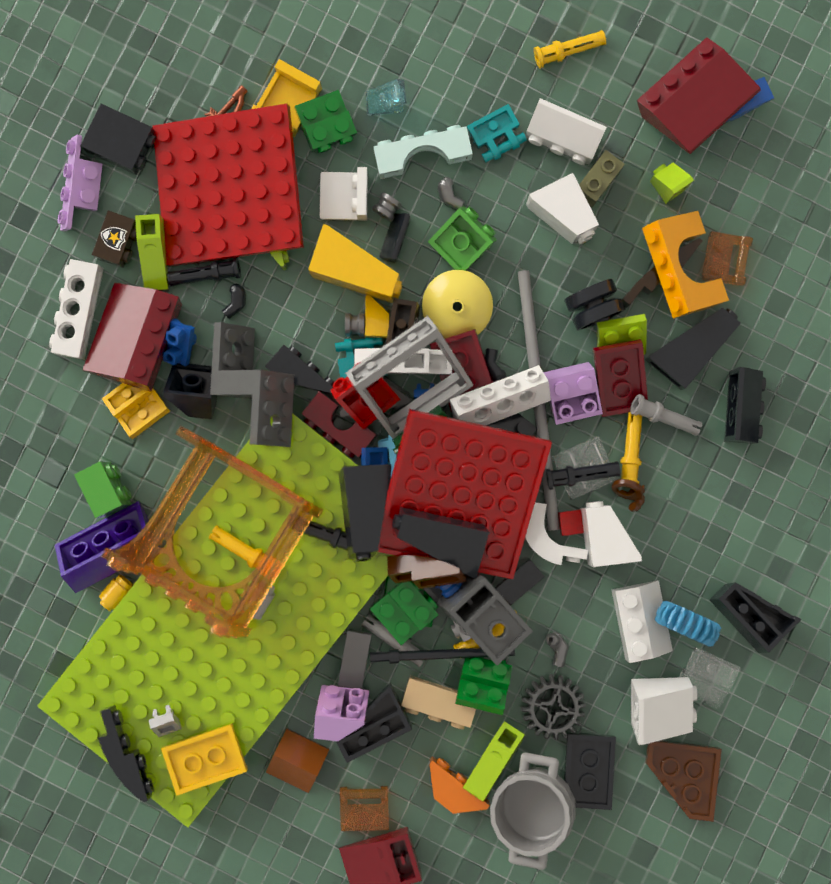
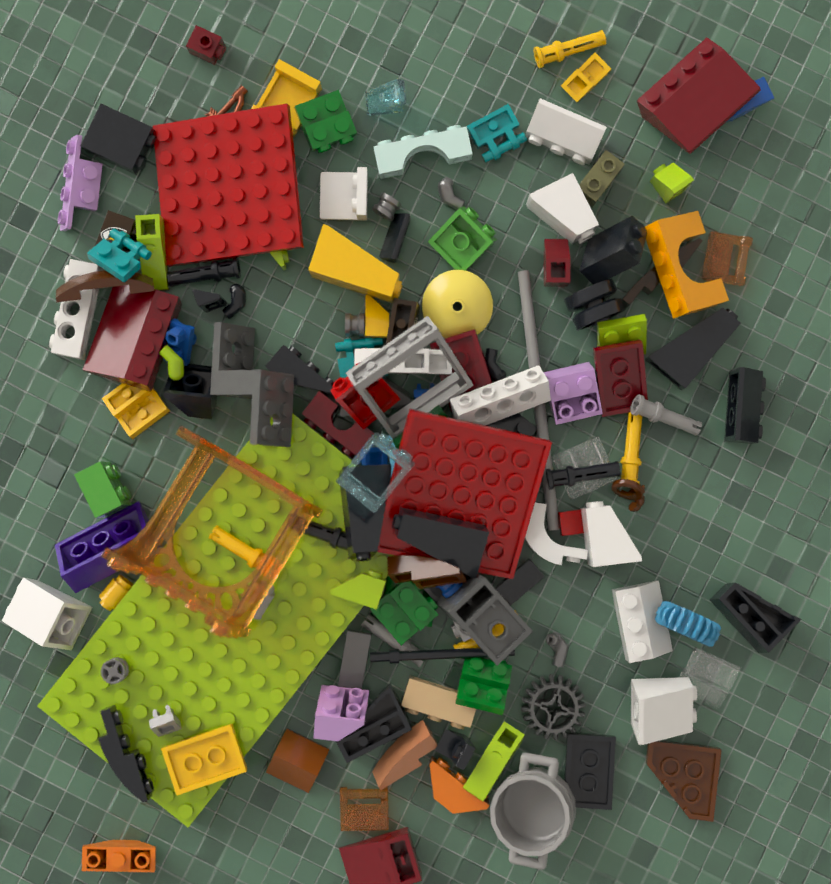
none -> white slope [2,577,93,650]
none -> reddish brown slope [56,270,155,303]
none -> orange slope [82,840,156,872]
none -> teal plate [87,228,152,283]
none -> flat silver wheel [101,657,129,684]
none -> lime arm [159,345,184,380]
none -> dark red brick [186,25,226,65]
none -> black slope [192,289,227,313]
none -> lime slope [330,570,386,610]
none -> clear light blue window [336,432,415,513]
none -> nougat slope [372,720,438,790]
none -> black slope [436,730,476,770]
none -> dark red slope [544,239,570,287]
none -> yellow slope [561,52,612,103]
none -> black brick [579,215,647,285]

